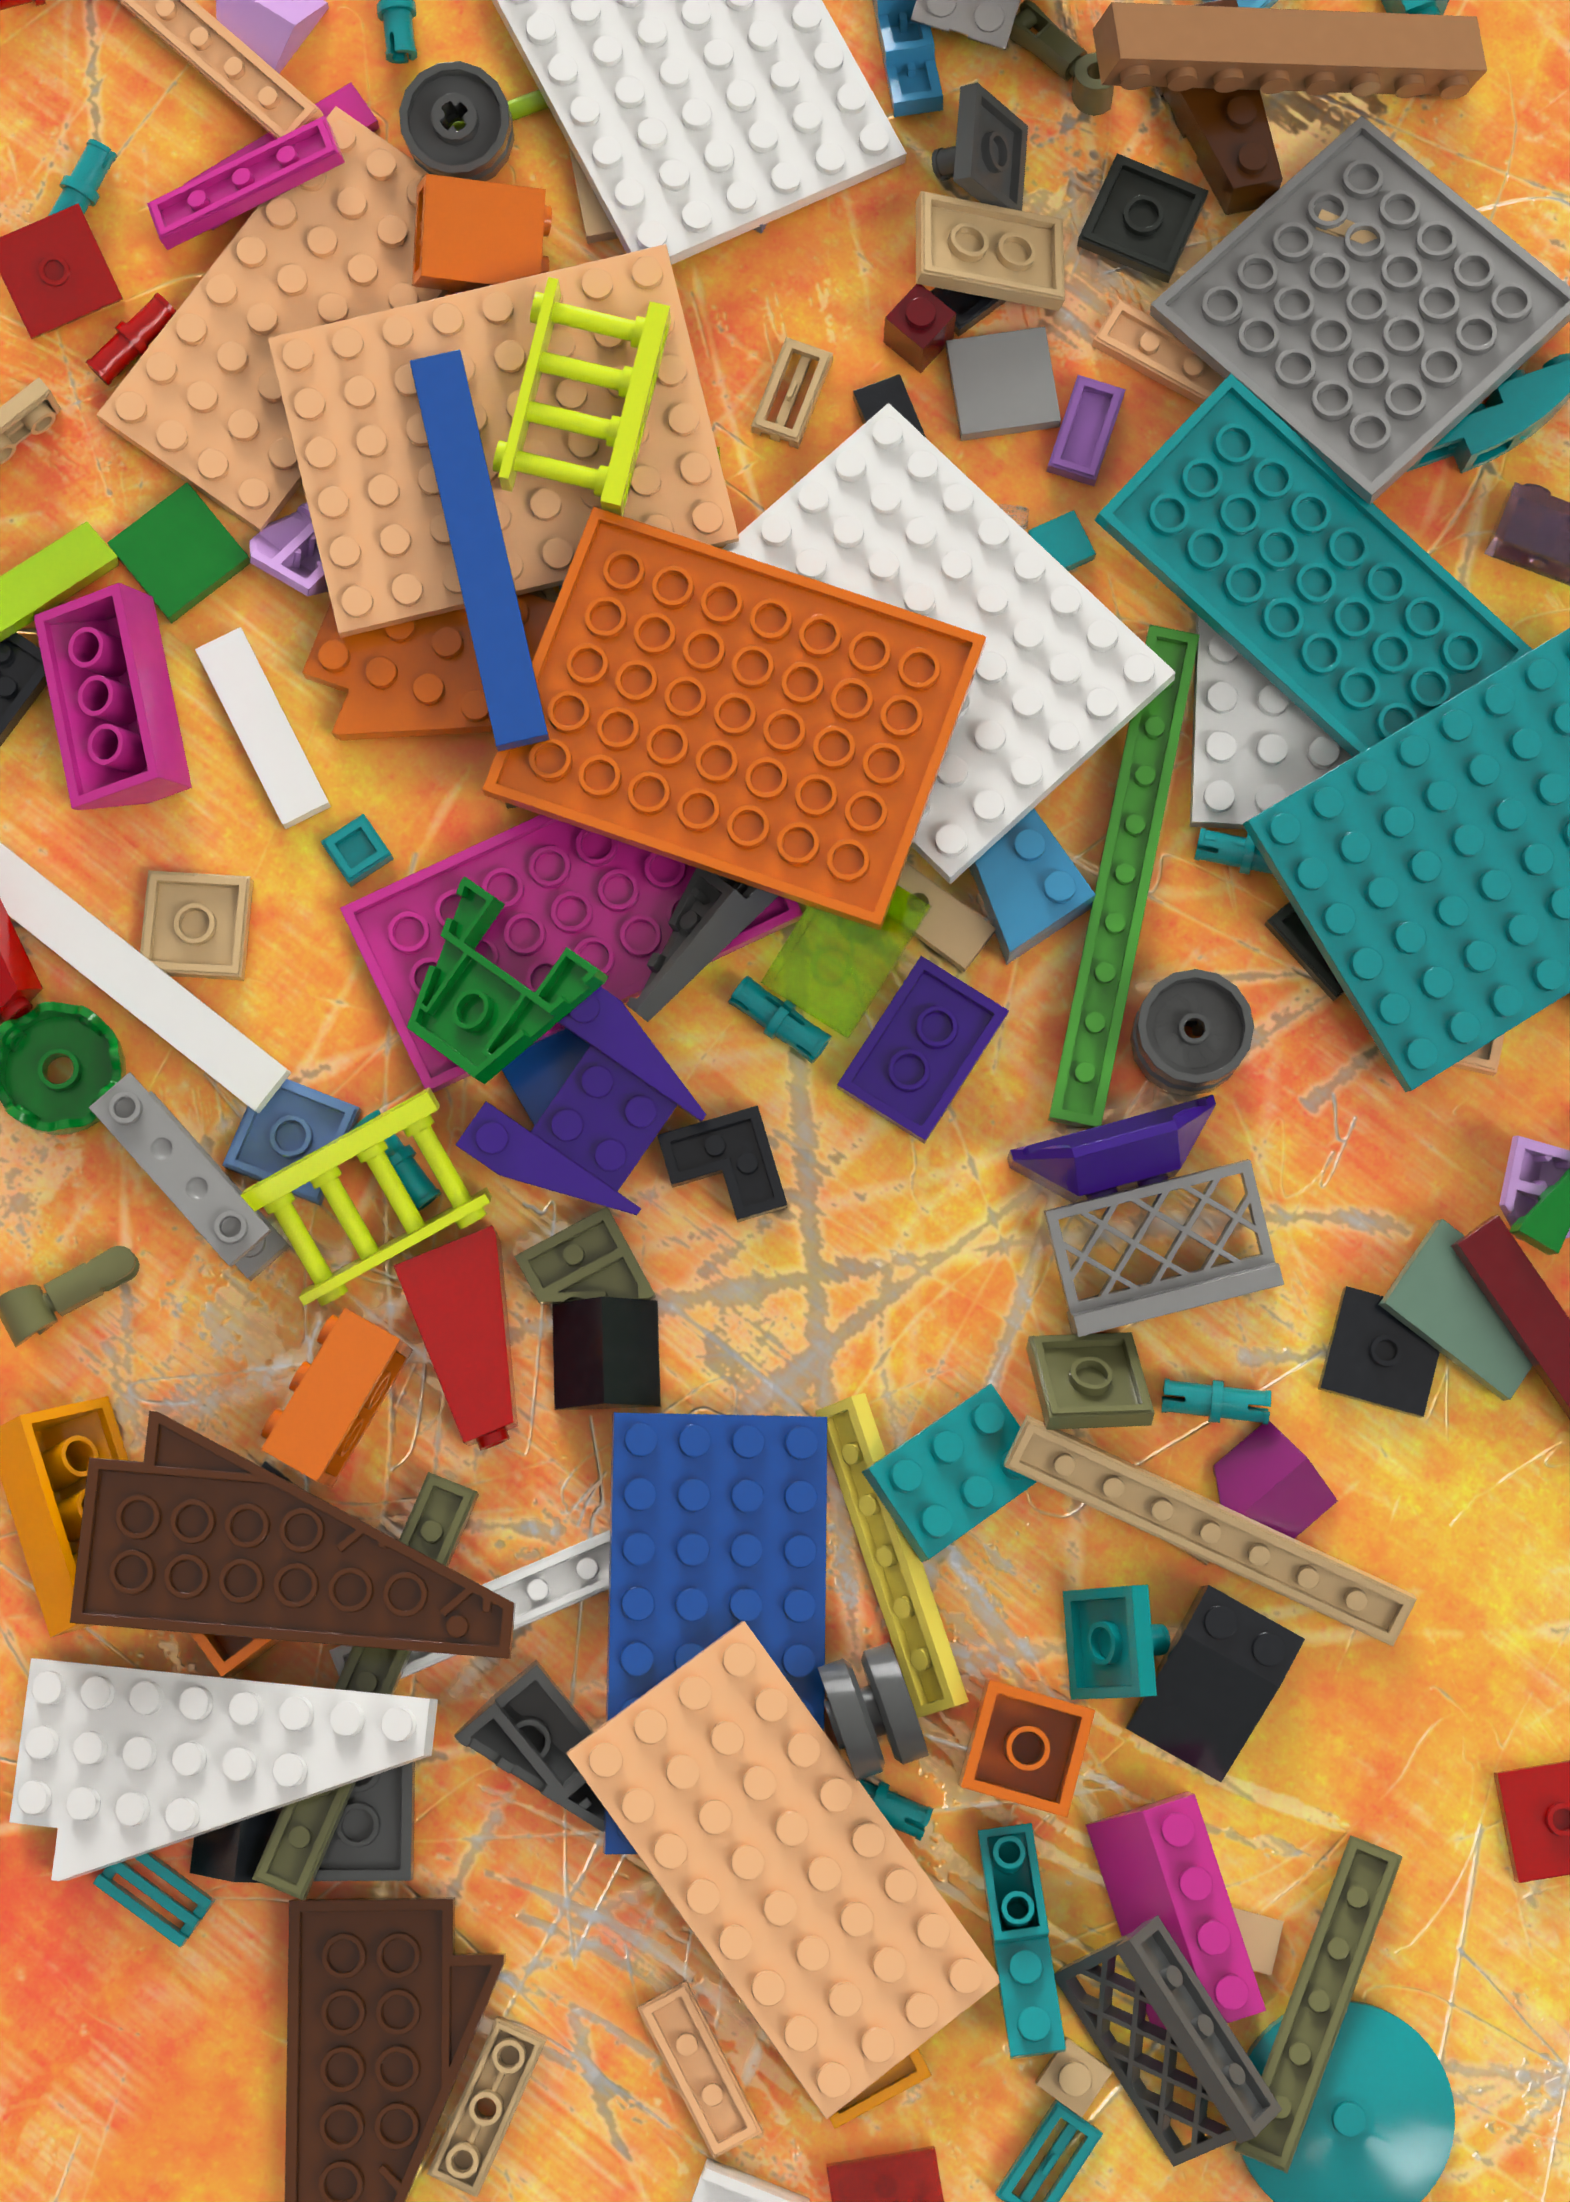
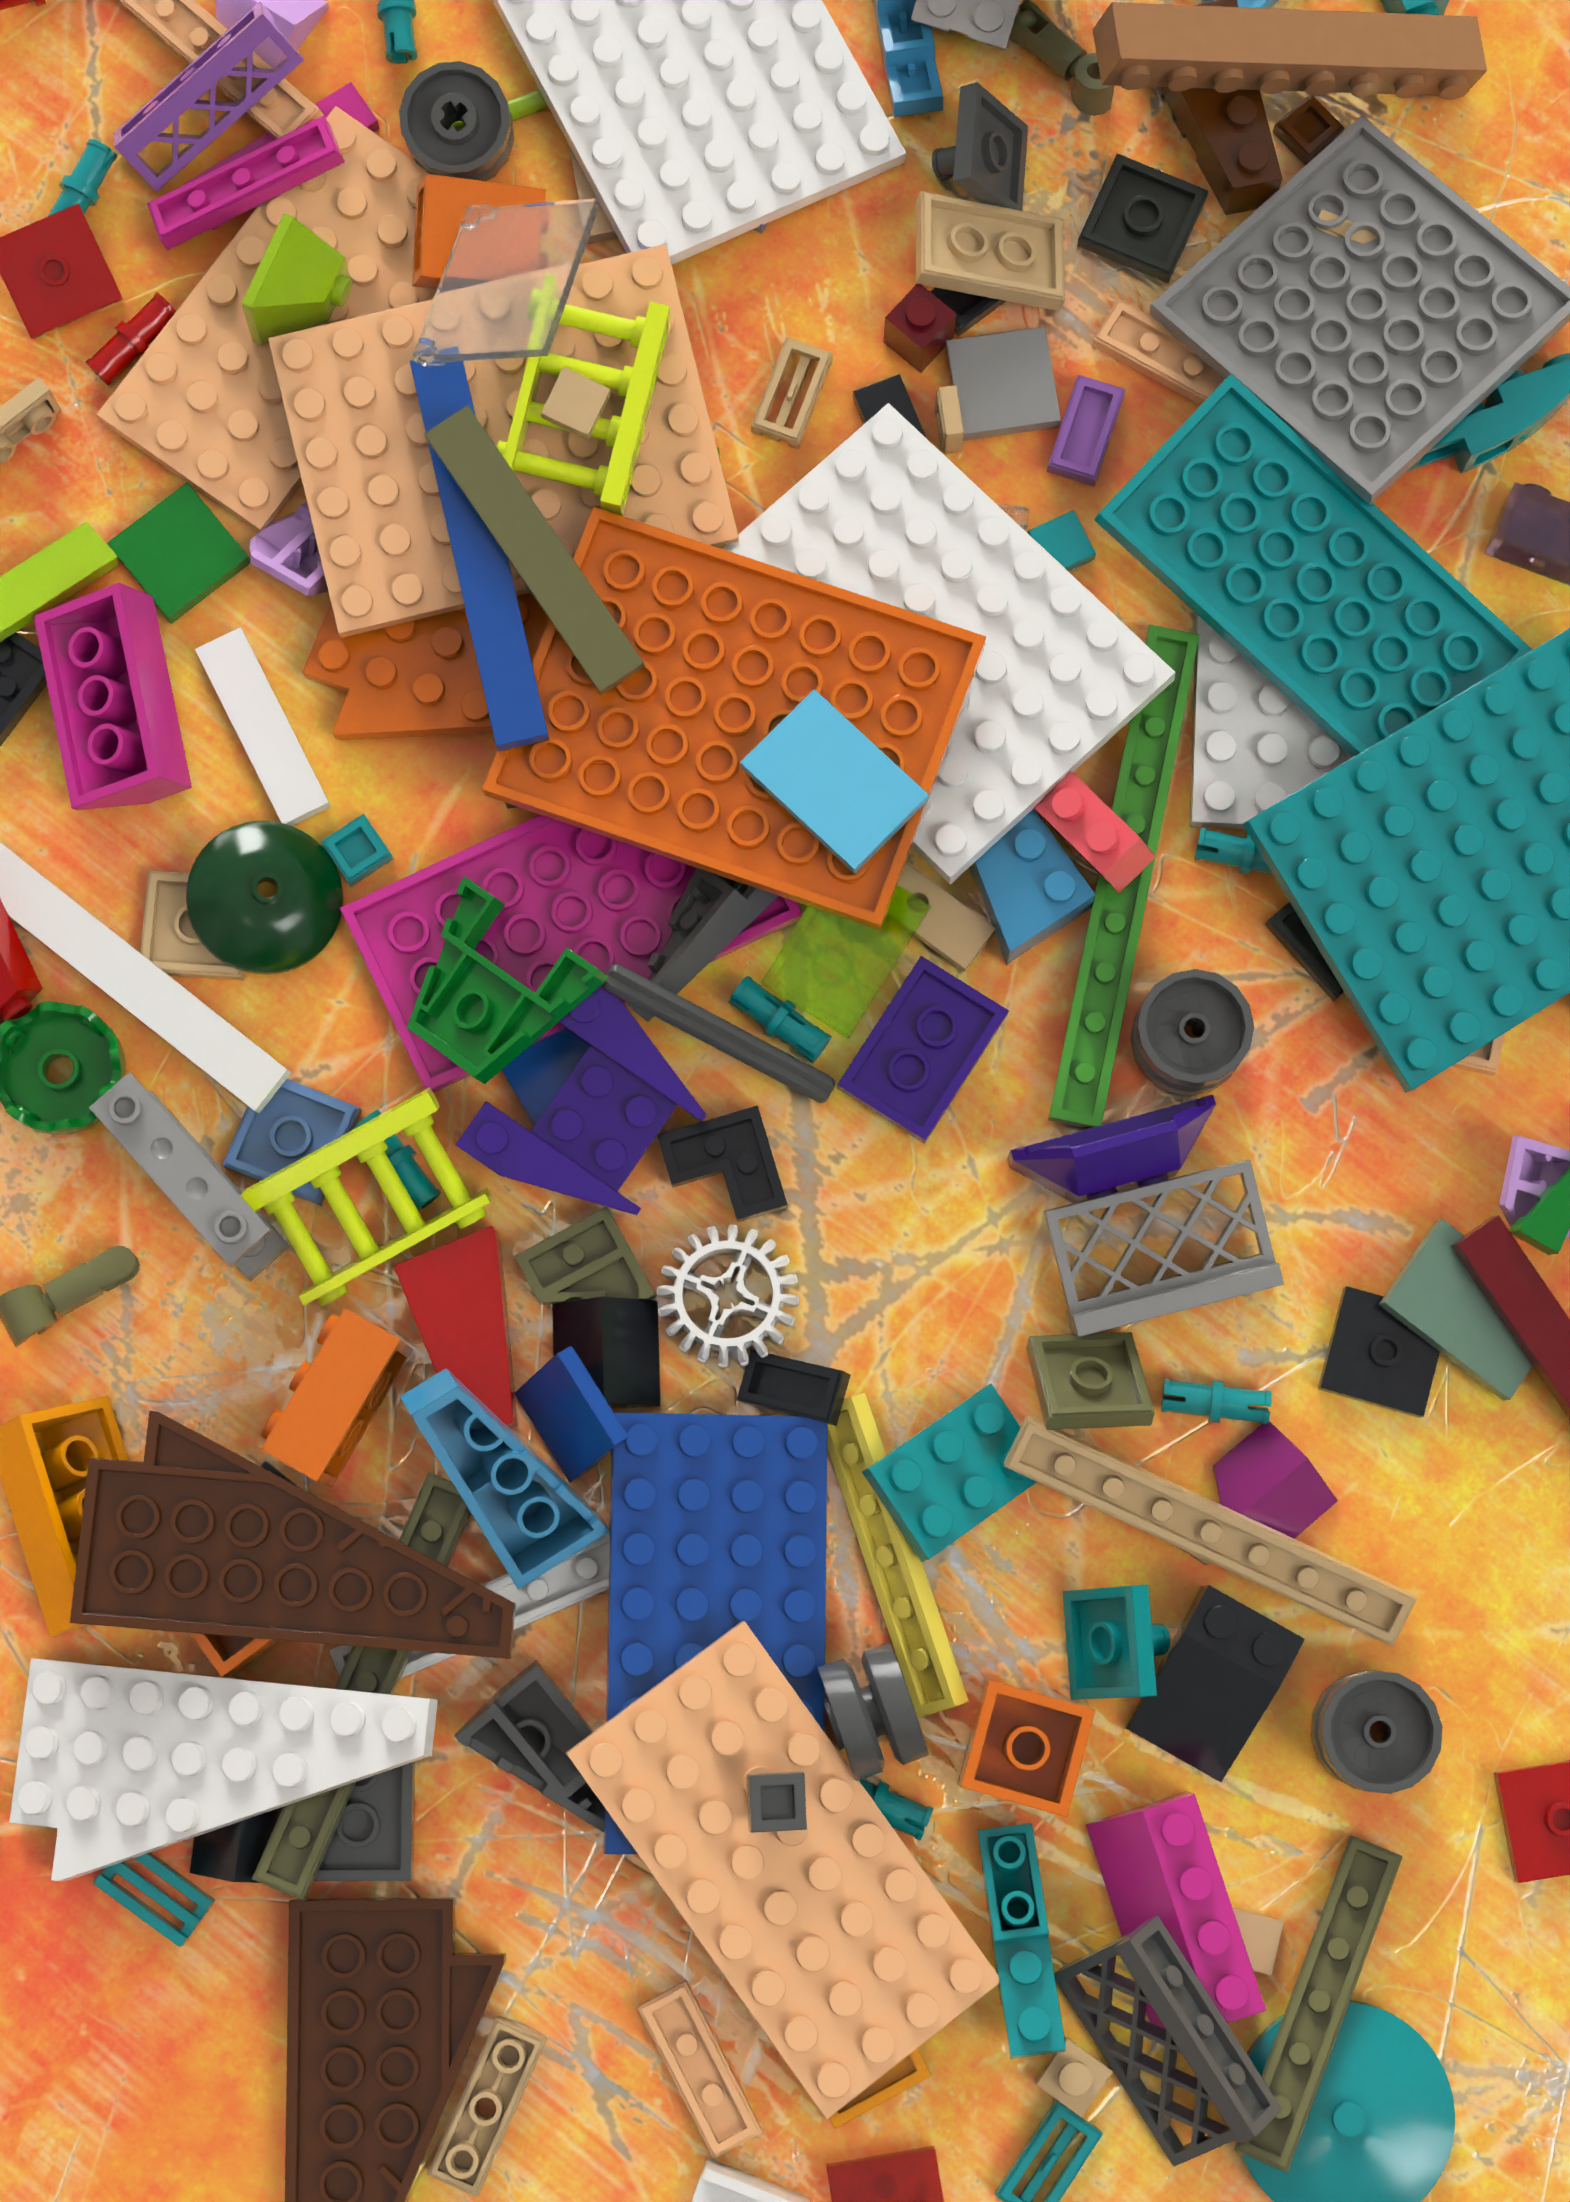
none -> medium lavender fence [114,1,304,192]
none -> dark green dish [186,821,343,975]
none -> lime slope [241,213,353,345]
none -> dark azure wedge [400,1368,610,1590]
none -> clear piece [412,198,600,366]
none -> olive tile [424,405,645,696]
none -> blue tile [514,1346,628,1482]
none -> tan tile [541,367,611,440]
none -> dark grey axle [602,963,835,1103]
none -> white gear [657,1224,799,1368]
none -> black tile [737,1349,851,1426]
none -> medium azure tile [740,689,929,874]
none -> dark grey plate [746,1771,807,1833]
none -> tan tile [935,385,964,454]
none -> coral brick [1034,771,1156,893]
none -> reddish brown tile [1273,95,1345,166]
none -> dark grey wheel [1310,1671,1443,1794]

